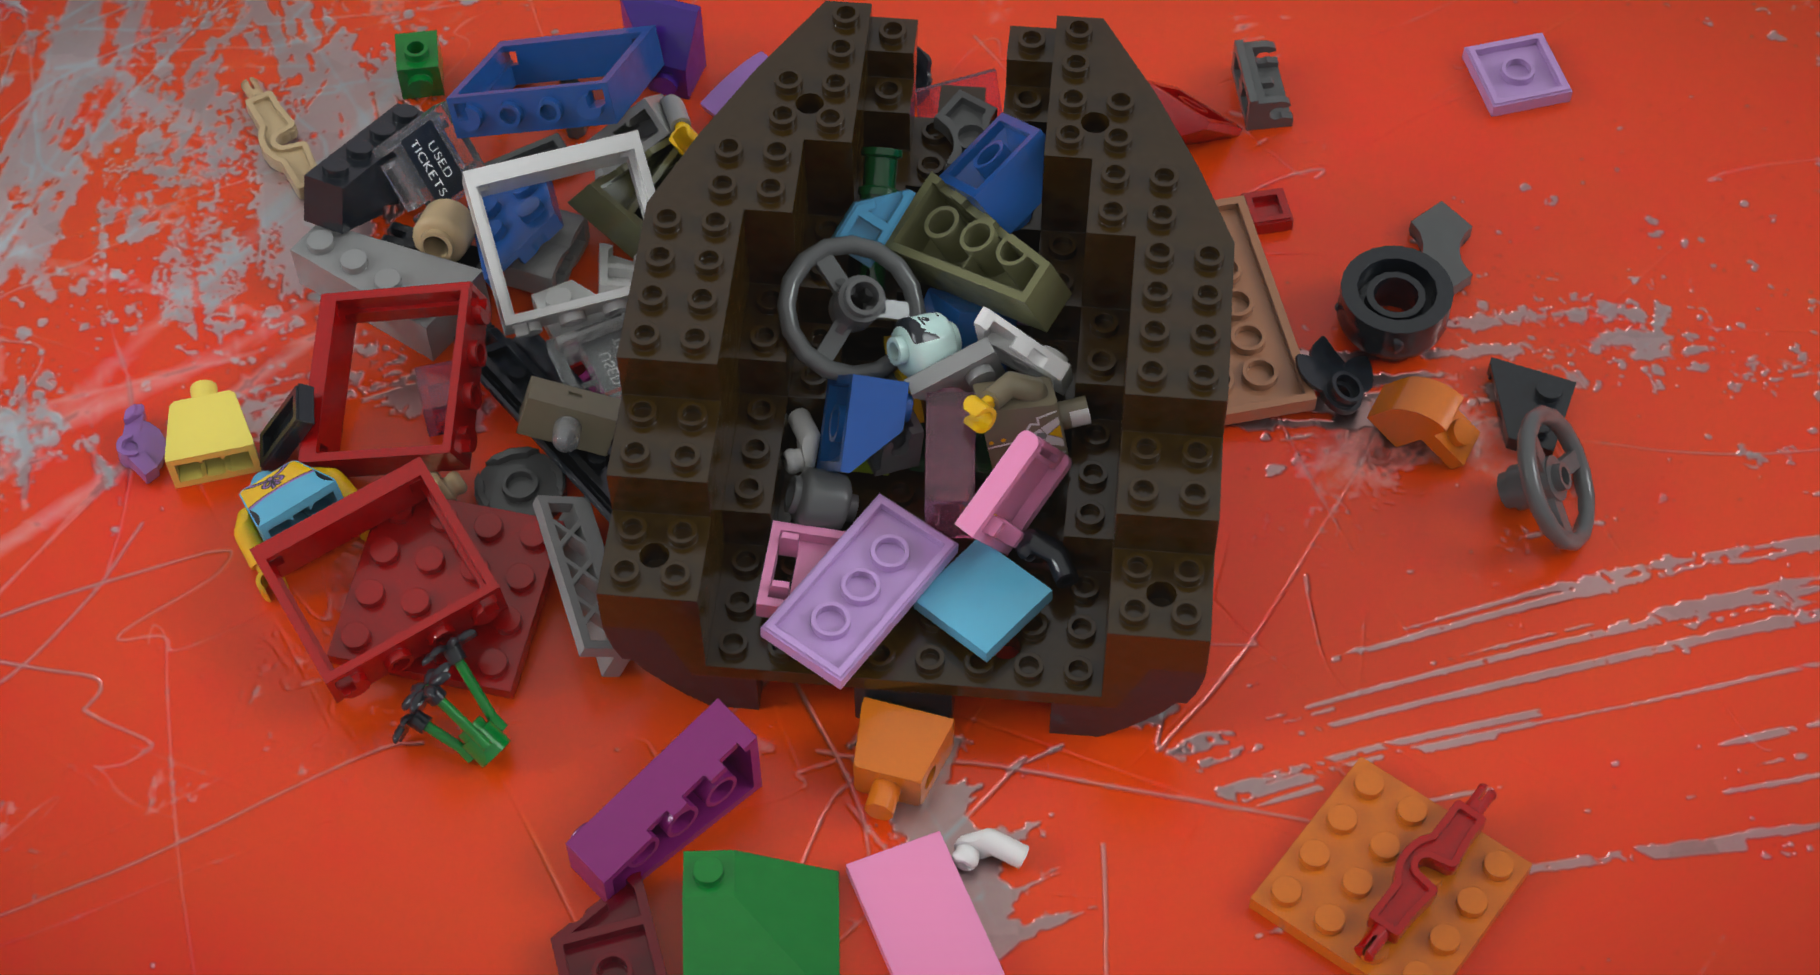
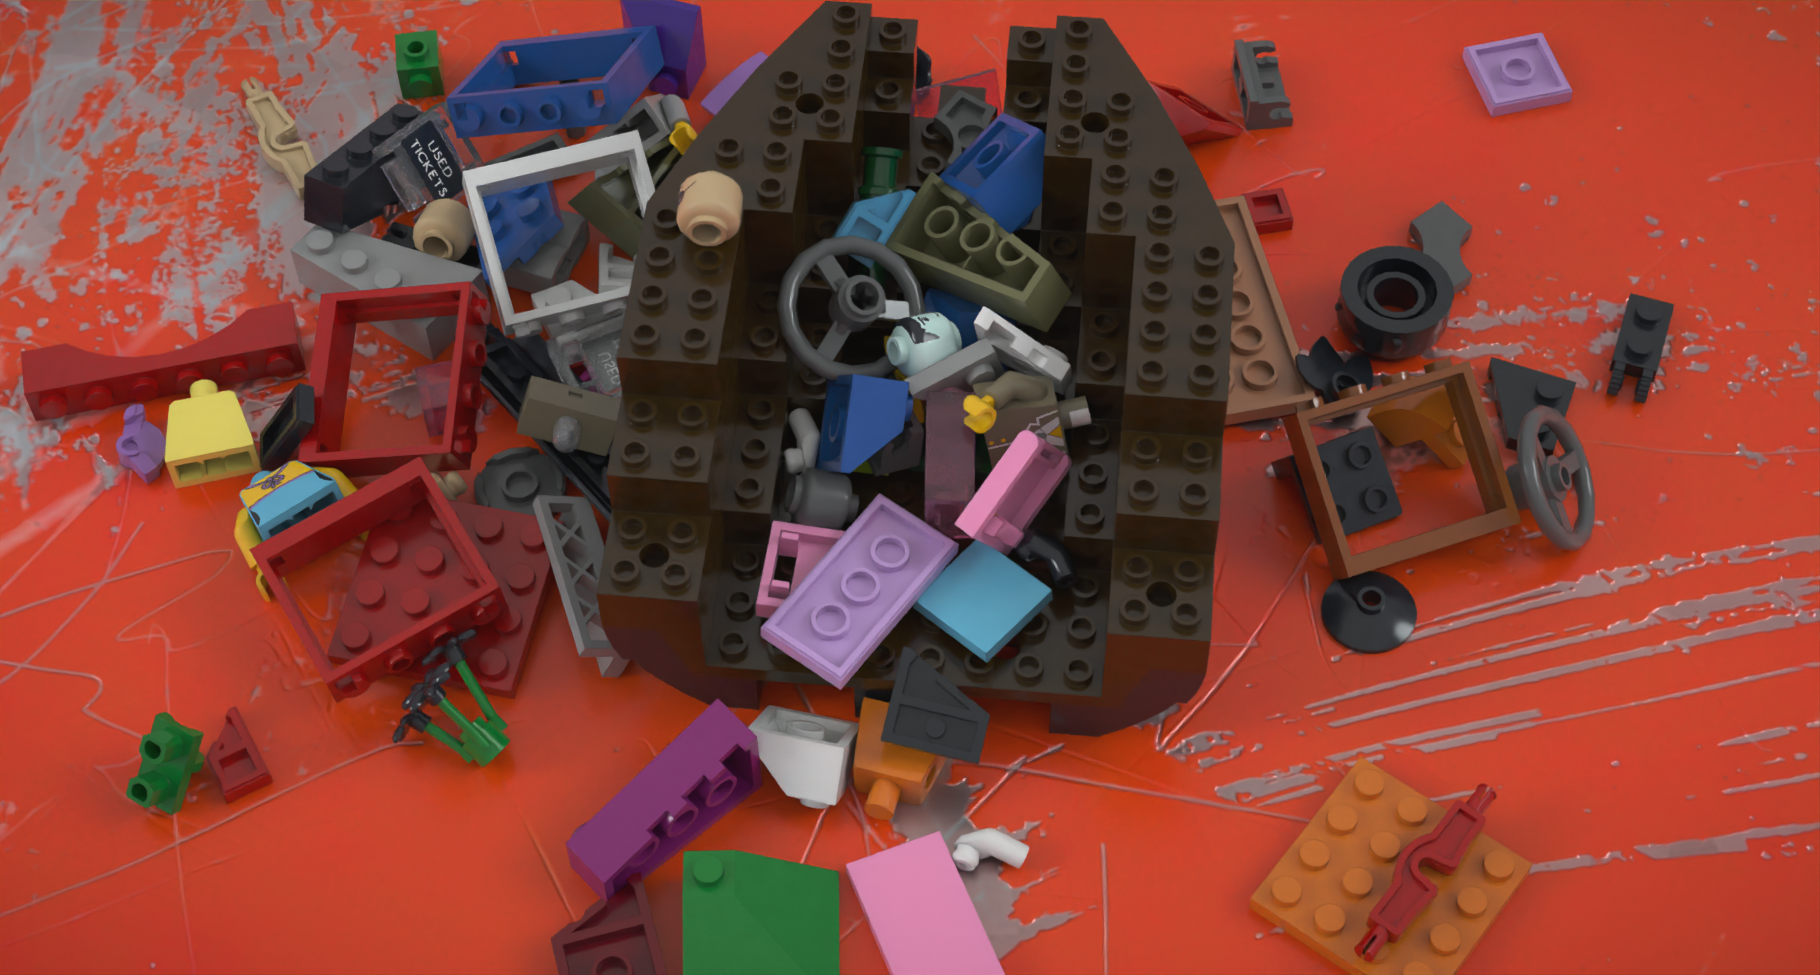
none -> red arch [21,301,306,421]
none -> green hips [126,712,205,815]
none -> red tile [206,706,274,804]
none -> tan head [676,171,743,246]
none -> white slope [748,705,859,808]
none -> black wing [881,647,990,765]
none -> black bracket [1271,426,1402,544]
none -> dark orange window [1283,358,1522,581]
none -> black dish [1321,571,1417,654]
none -> black hinge [1607,293,1674,403]

